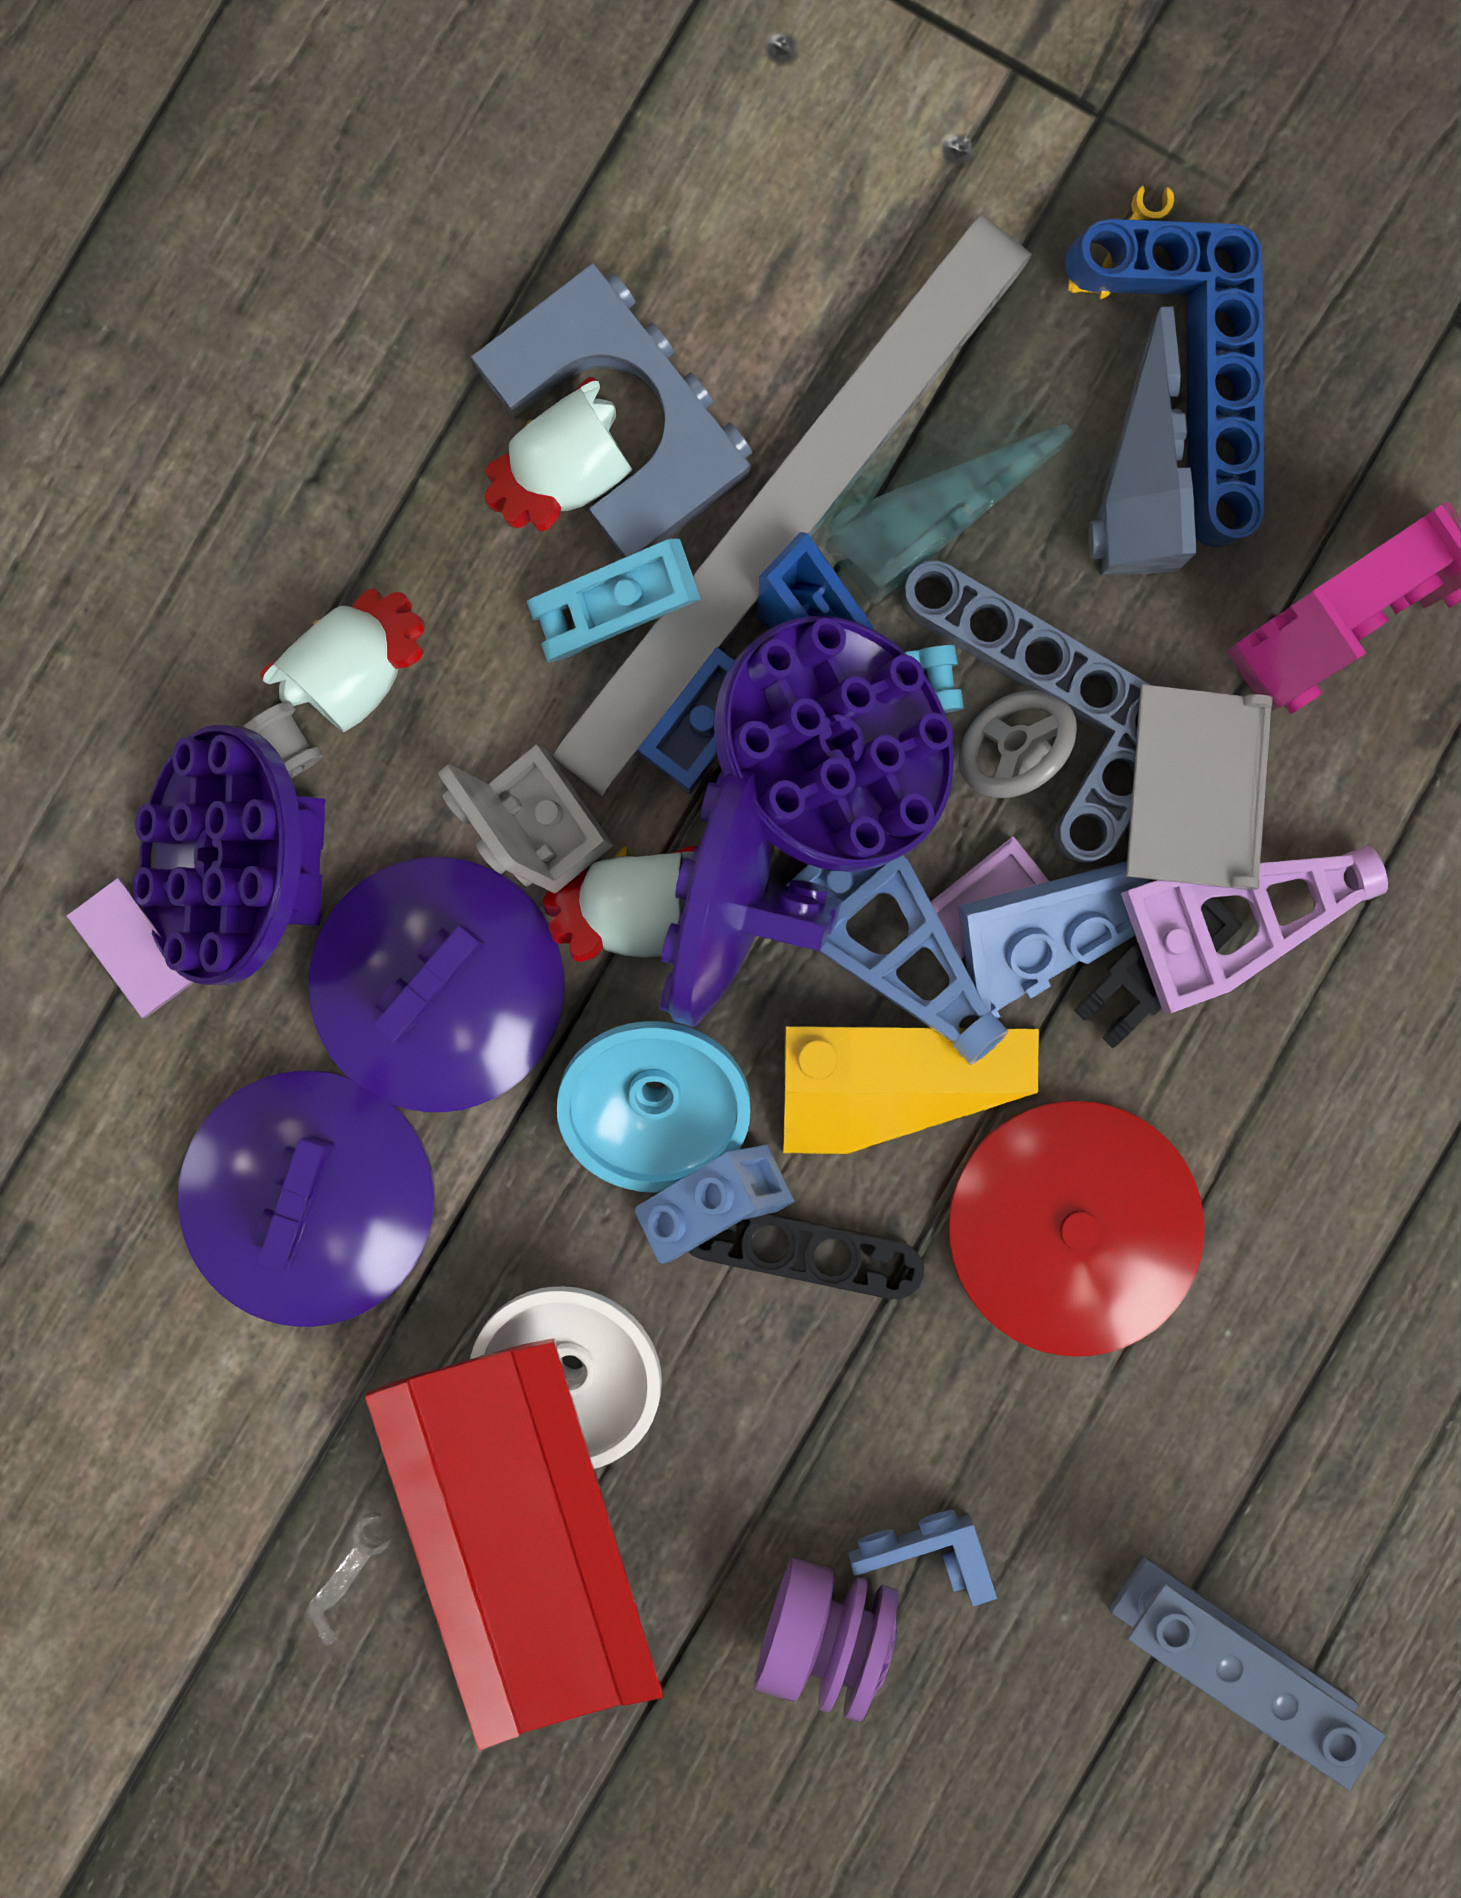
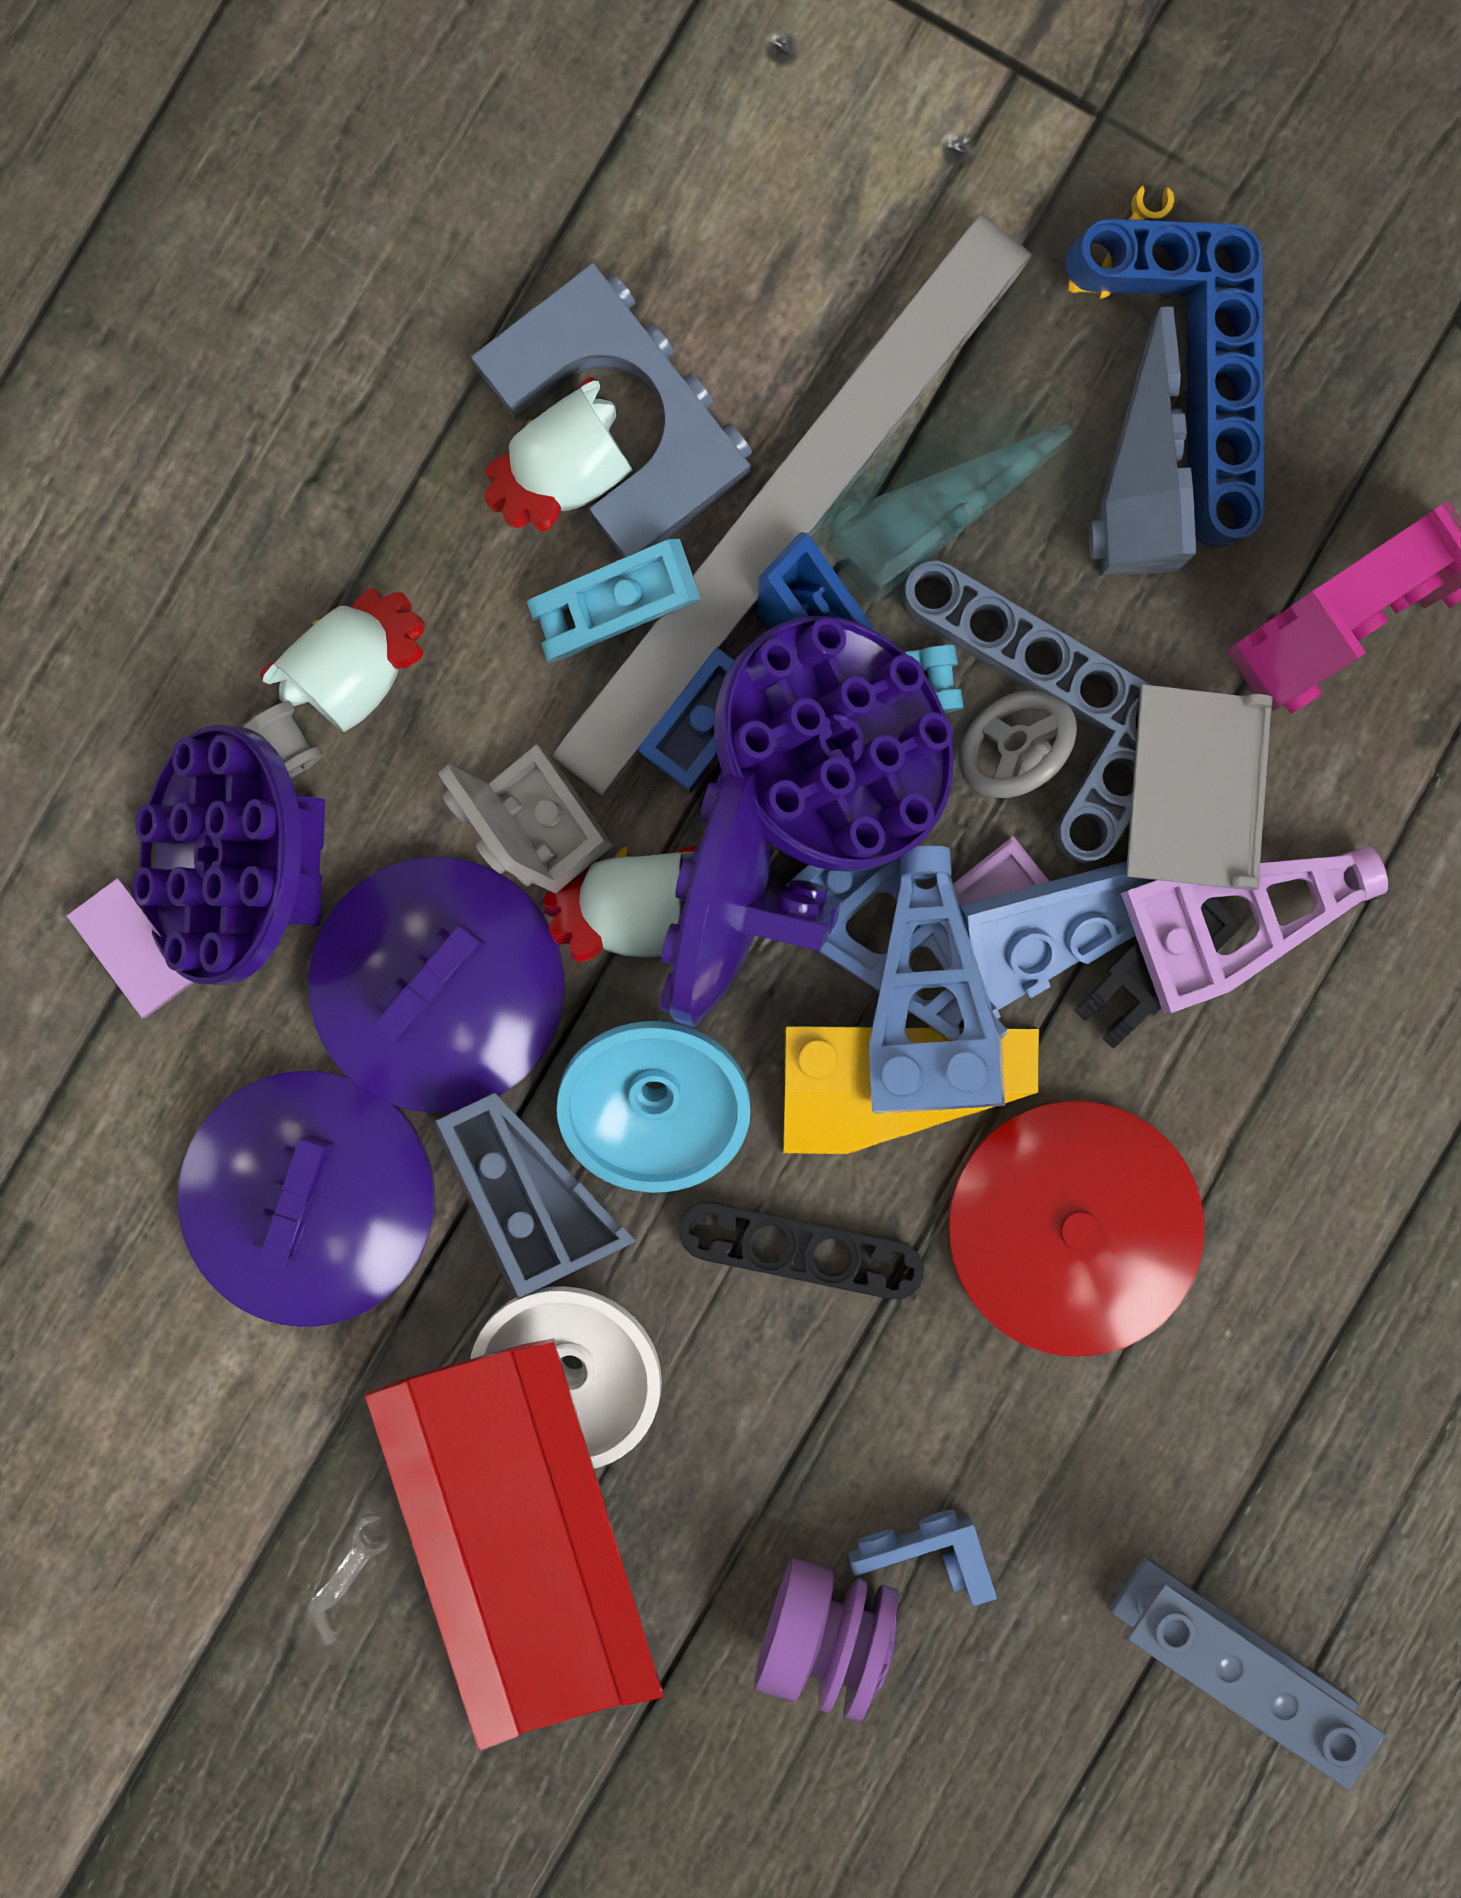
medium blue bracket [635,1145,795,1264] -> none
none -> sand blue wedge [432,1093,636,1298]
none -> medium blue plate [869,846,1005,1114]

